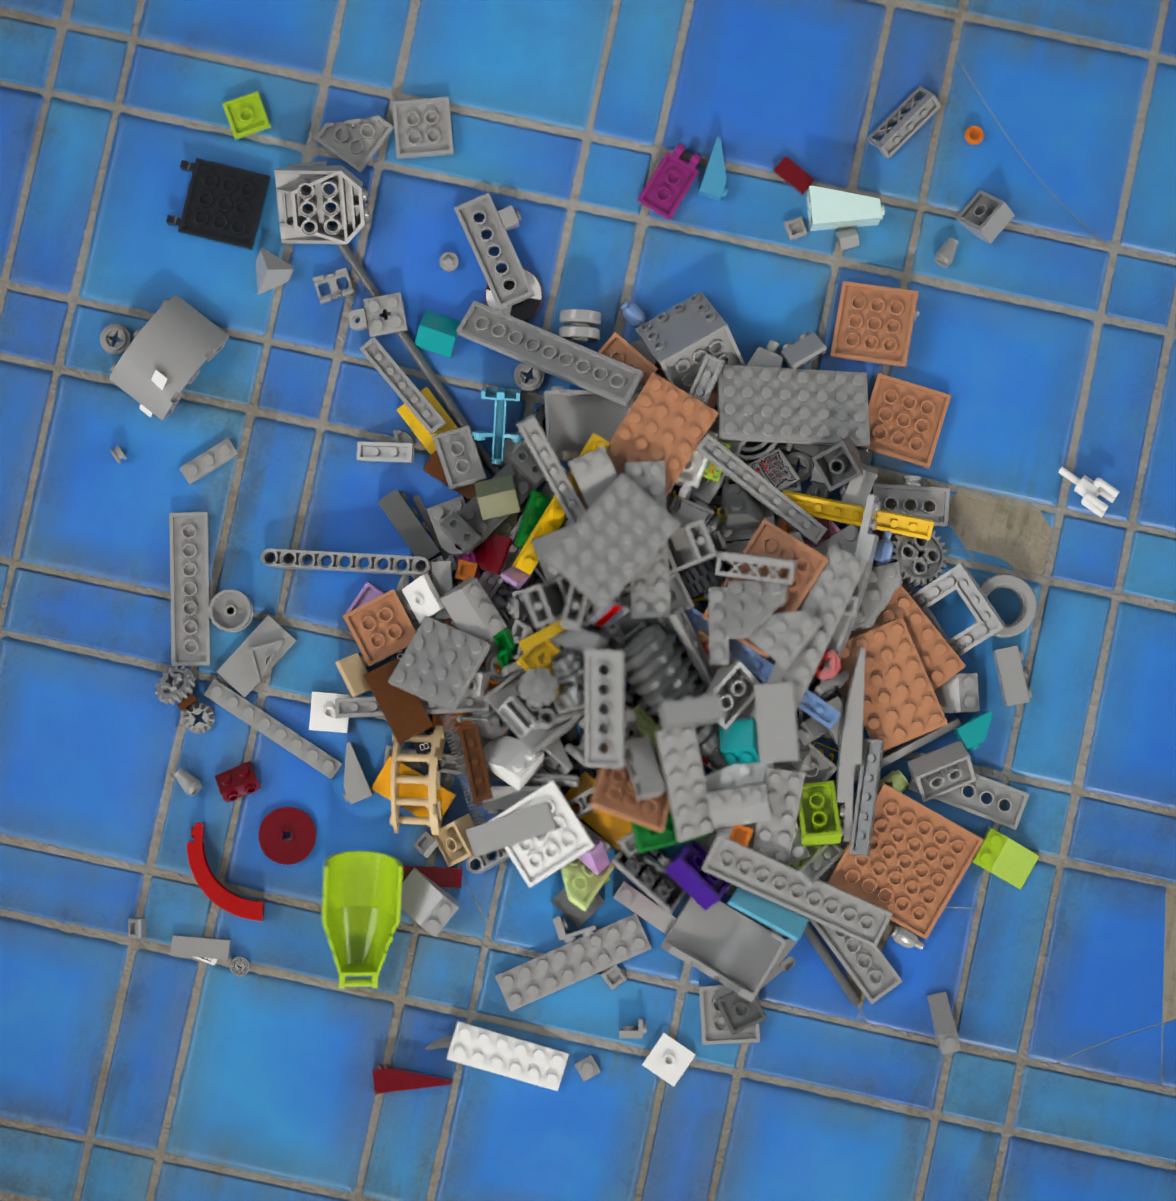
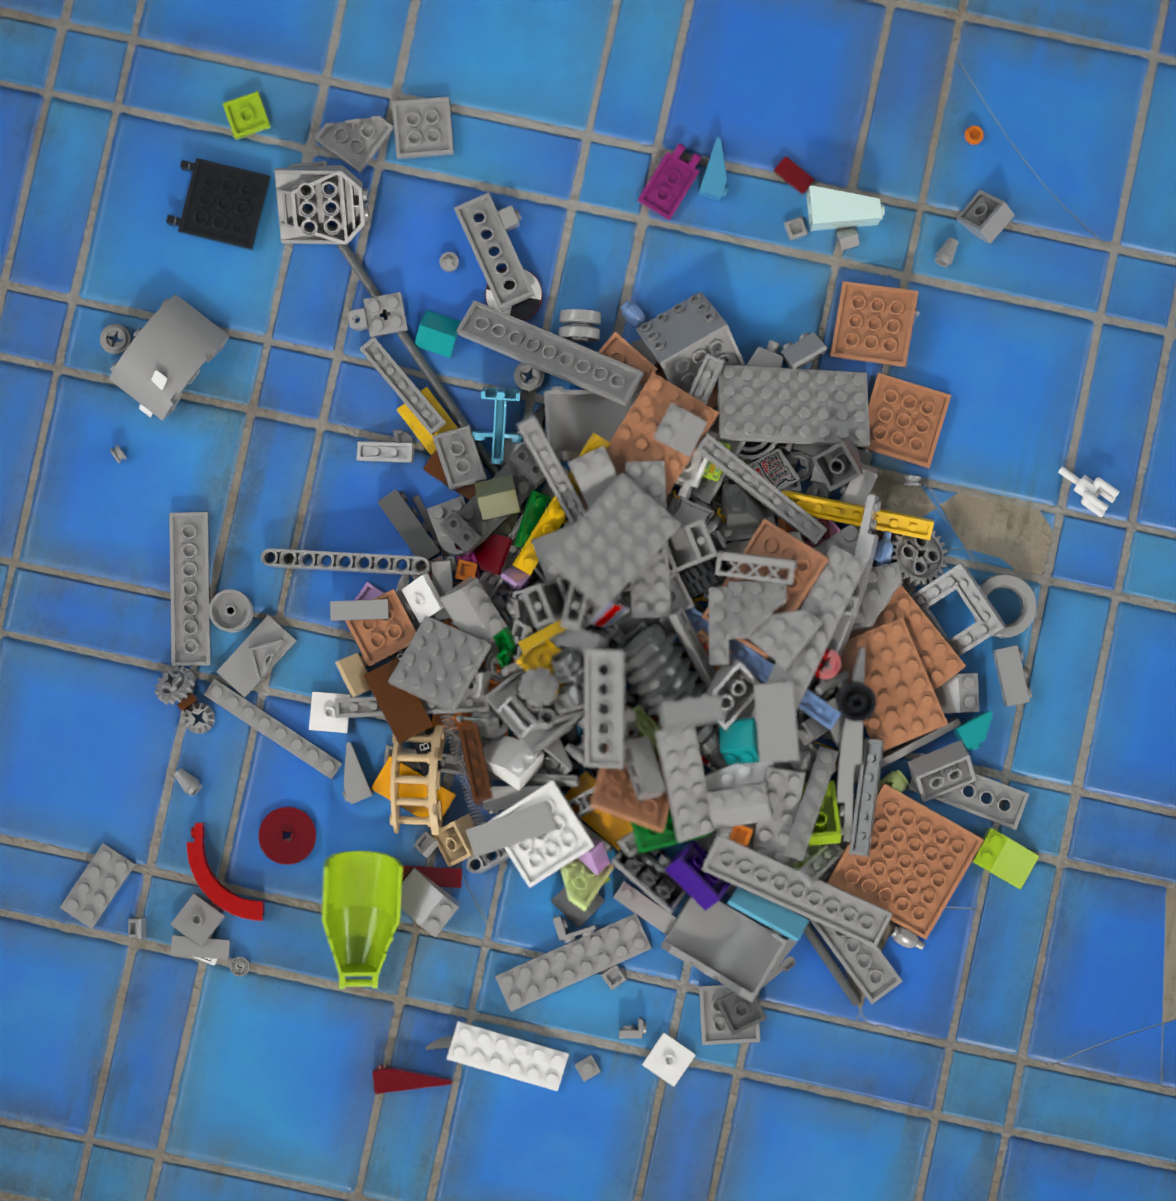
light grey plate [179,438,239,485] -> none
dark red bracket [215,761,262,803] -> none
light grey slope [256,248,294,295] -> none
light grey piece [312,268,355,304] -> none
light grey fence [867,86,941,159] -> none
light grey plate [872,483,950,527] -> none
light grey slope [927,991,961,1055] -> none
none -> light grey plate [60,843,136,929]
none -> light grey plate [170,894,225,948]
none -> light grey tile [330,599,389,621]
none -> light grey slope [654,403,707,457]
none -> light grey plate [784,746,839,861]
none -> black brick [835,680,876,722]

